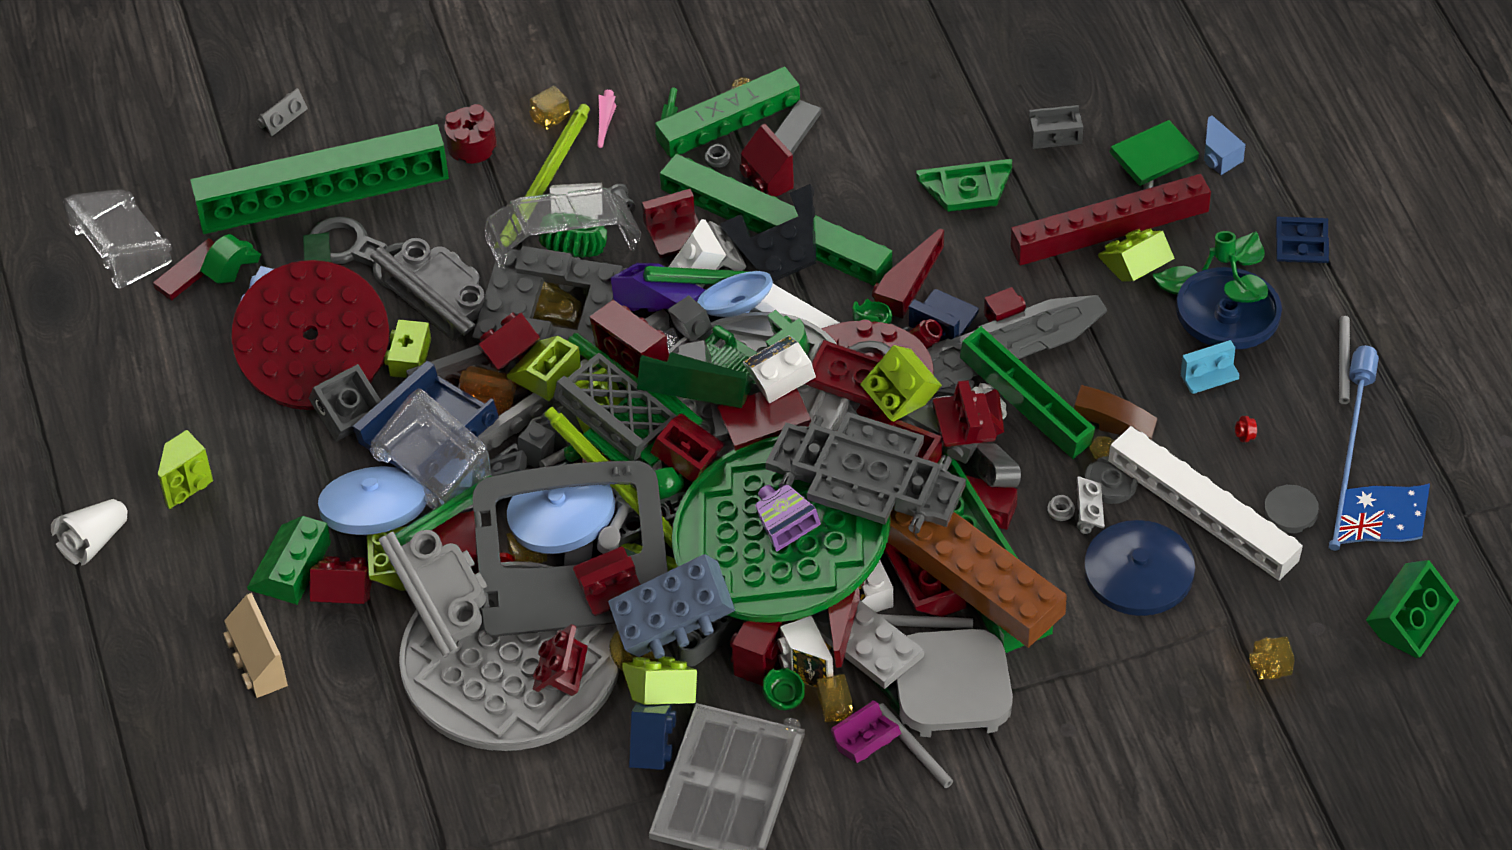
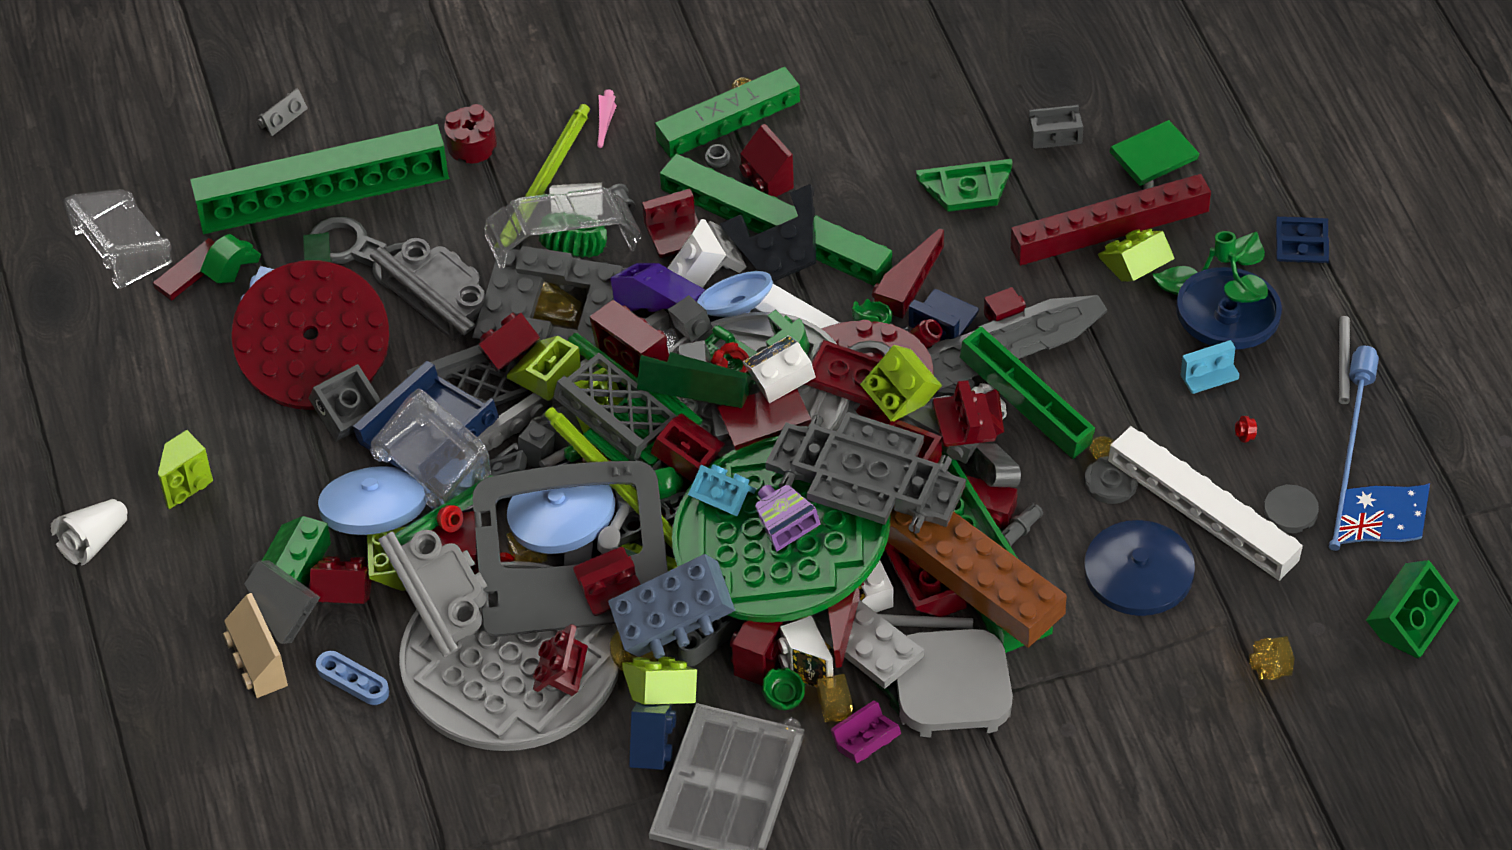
lime brick [385,320,431,378] -> none
clear orange bracket [460,366,518,416] -> none
clear yellow brick [530,85,570,130] -> none
green axle [643,266,750,285] -> none
green axle [661,87,678,120] -> none
tile [775,100,821,154] -> none
light grey piece [879,703,953,788] -> none
light grey plate [1047,495,1075,521] -> none
reddish brown slope [1074,385,1157,440] -> none
light grey hinge [1075,477,1104,534] -> none
medium blue slope [1204,116,1245,175] -> none
none -> dark grey slope [244,560,320,644]
none -> medium blue plate [316,651,389,705]
none -> red plate [437,505,463,532]
none -> medium azure bracket [688,464,756,516]
none -> red piece [711,342,749,374]
none -> dark grey pin [1002,503,1043,547]

